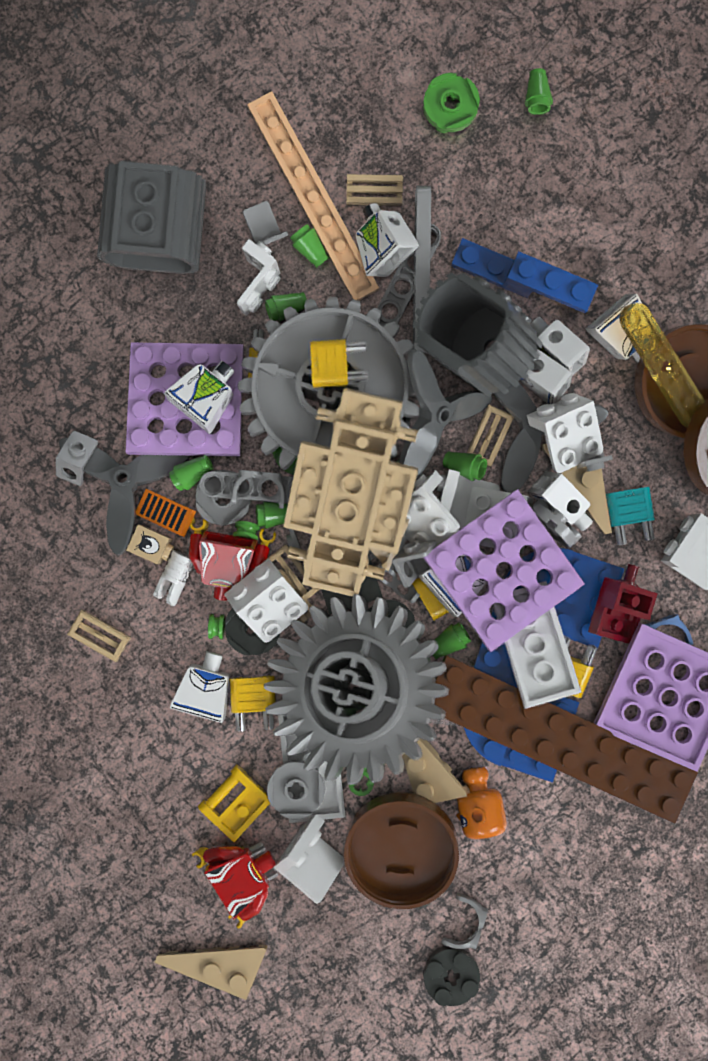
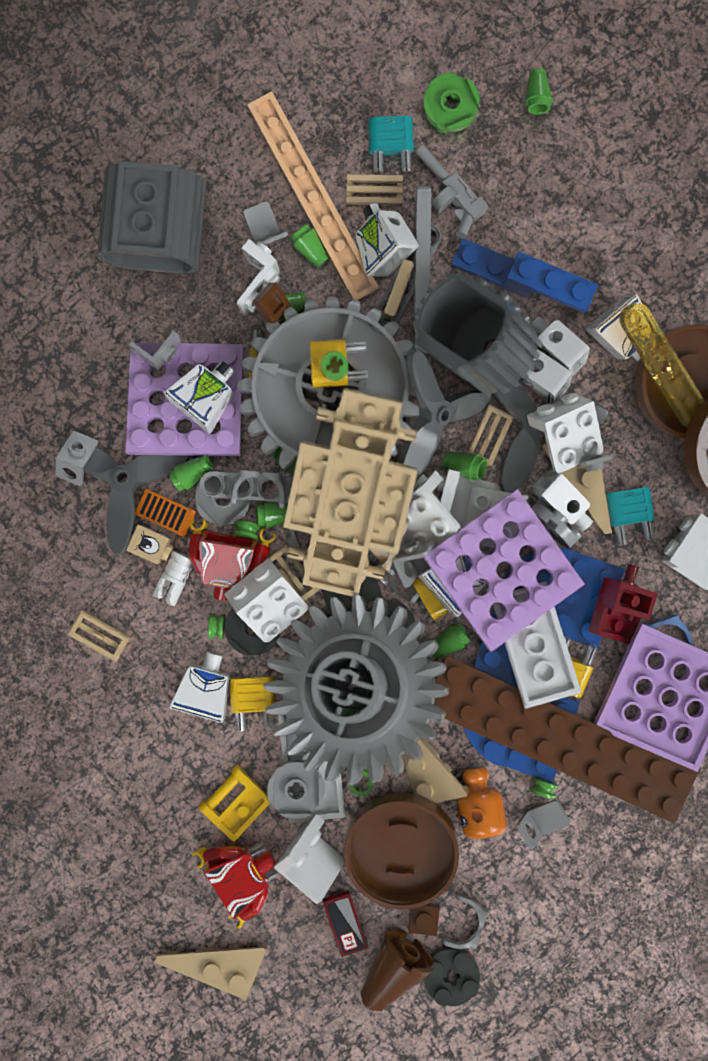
none -> light grey bracket [128,331,181,371]
none -> reddish brown plate [252,282,291,324]
none -> bright green bush [321,351,348,381]
none -> slope [322,890,368,957]
none -> reddish brown cone [361,929,434,1011]
none -> teal piece [368,116,414,173]
none -> tan tile [383,259,414,321]
none -> reddish brown plate [408,903,440,936]
none -> light grey piece [416,145,488,239]
none -> light grey bracket [516,799,571,849]
none -> bright green bush [530,777,559,799]

